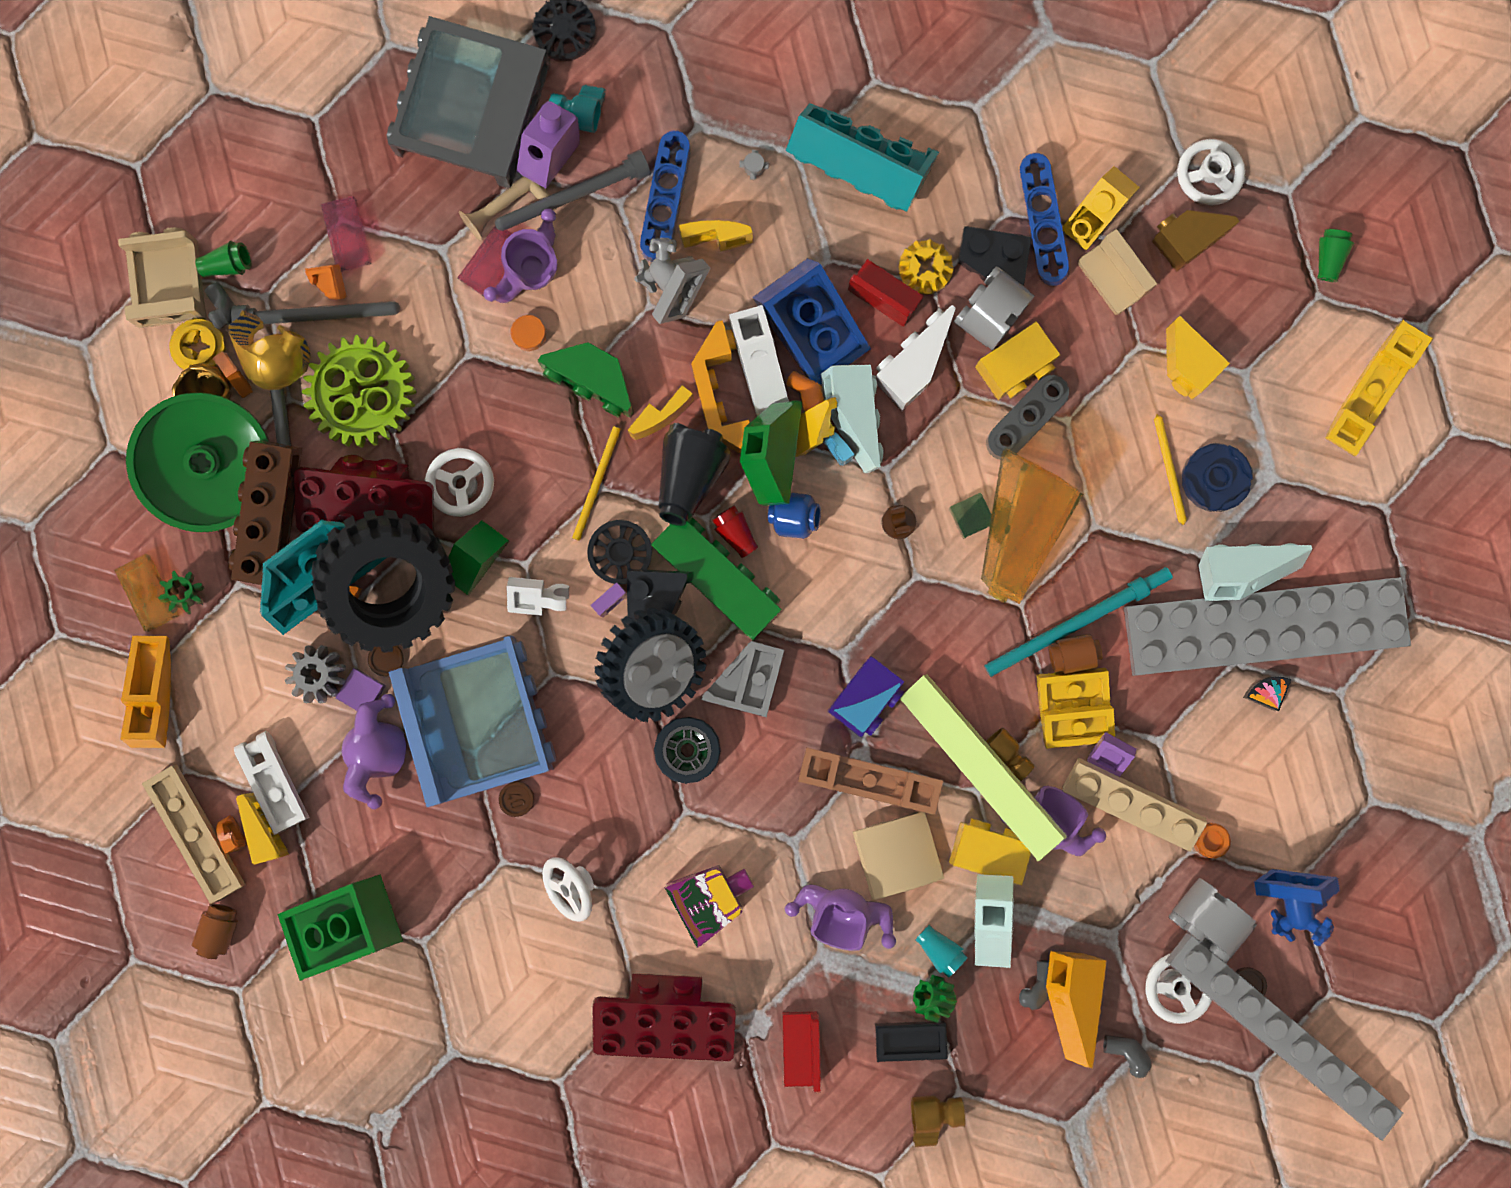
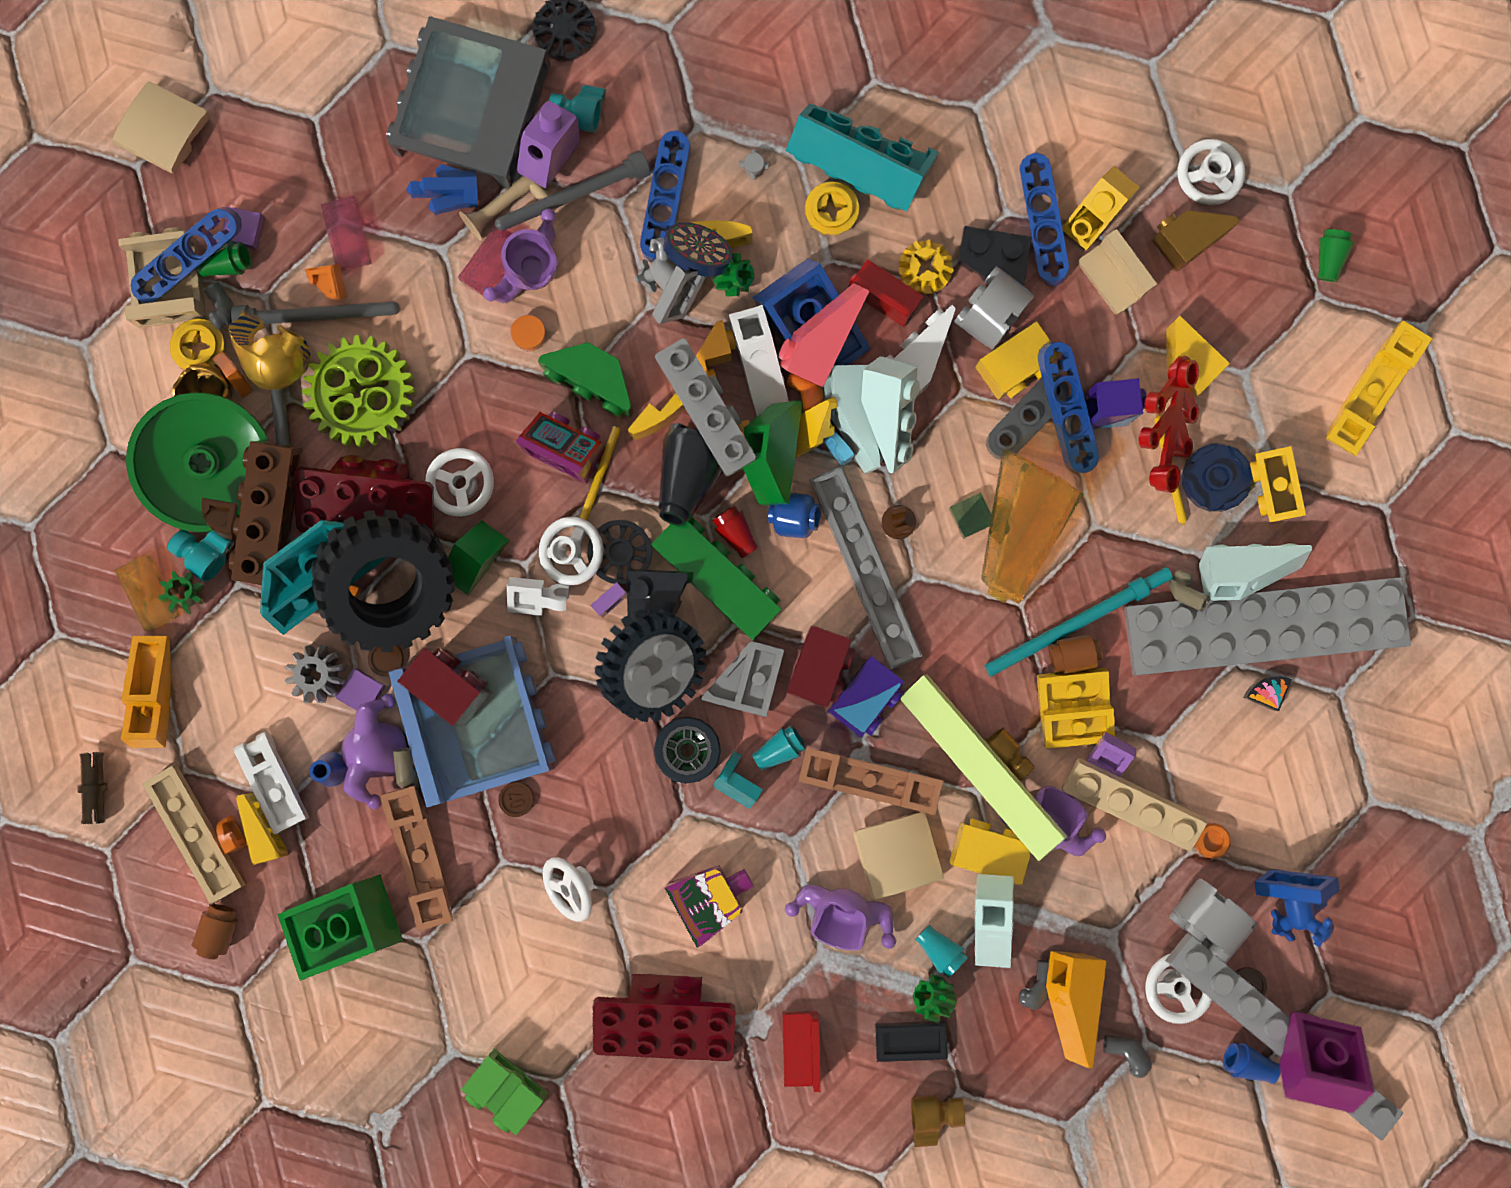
none -> dark brown pin [77,752,108,824]
none -> tan slope [112,81,210,174]
none -> blue beam [130,207,242,303]
none -> teal piece [167,529,234,582]
none -> reddish brown tile [201,498,238,540]
none -> medium lavender tile [222,207,265,250]
none -> blue cone [309,752,348,787]
none -> nougat slope [380,785,453,931]
none -> dark tan arm [393,748,421,790]
none -> dark red brick [397,647,492,727]
none -> blue rock [406,164,478,215]
none -> bright green brick [461,1048,548,1135]
none -> slope [516,411,605,484]
none -> white piece [539,517,604,585]
none -> light grey bracket [655,338,756,476]
none -> dark blue tile [663,222,733,277]
none -> green gear [712,253,754,297]
none -> teal tile [713,751,763,809]
none -> teal cone [752,725,806,771]
none -> coral slope [779,283,869,387]
none -> dark red brick [786,625,855,707]
none -> yellow gear [805,182,859,237]
none -> light grey tile [810,466,922,670]
none -> light aqua slope [861,356,919,474]
none -> blue beam [1038,341,1099,473]
none -> dark purple brick [1084,378,1146,430]
none -> red plant [1138,356,1199,493]
none -> dark tan arm [1168,570,1210,612]
none -> blue cone [1223,1043,1281,1084]
none -> yellow brick [1250,446,1306,522]
none -> magenta slope [1280,1012,1375,1113]

